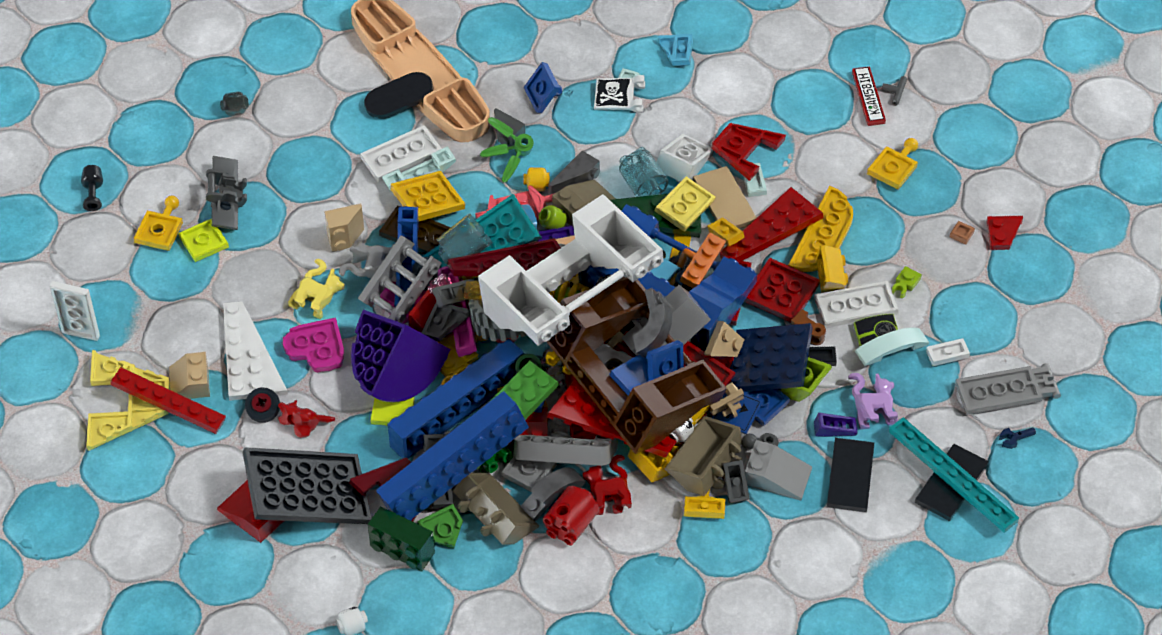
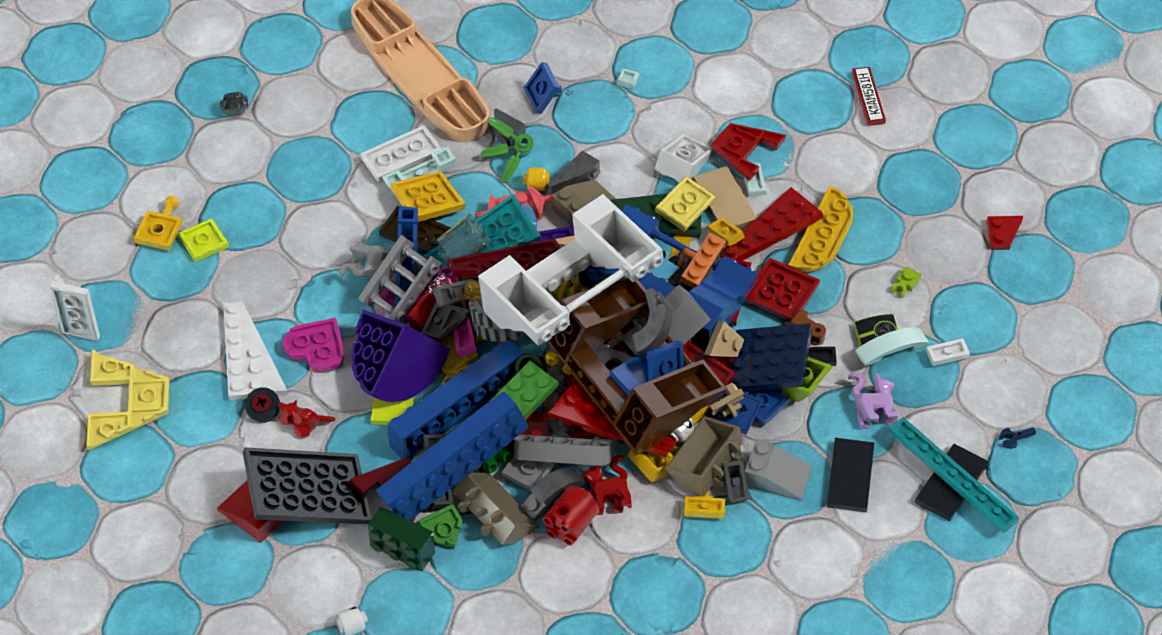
black piece [81,165,103,211] -> none
red plate [111,367,226,434] -> none
tan slope [169,352,210,399] -> none
dark grey piece [206,156,247,230] -> none
light yellow animal [288,259,345,319] -> none
tan slope [324,203,364,252] -> none
black tile [364,72,434,119] -> none
lime head [539,205,567,230] -> none
flag [594,75,646,113] -> none
clear light blue cylinder [619,147,668,197] -> none
medium azure wing [658,34,693,66] -> none
dark grey plate [742,433,779,449] -> none
white tile [814,281,899,328] -> none
dark purple slope [814,412,858,437] -> none
yellow slope [816,245,848,293] -> none
yellow plate [867,138,919,190] -> none
dark grey piece [882,76,907,105] -> none
nougat tile [950,221,975,244] -> none
light grey hinge [955,363,1061,415] -> none

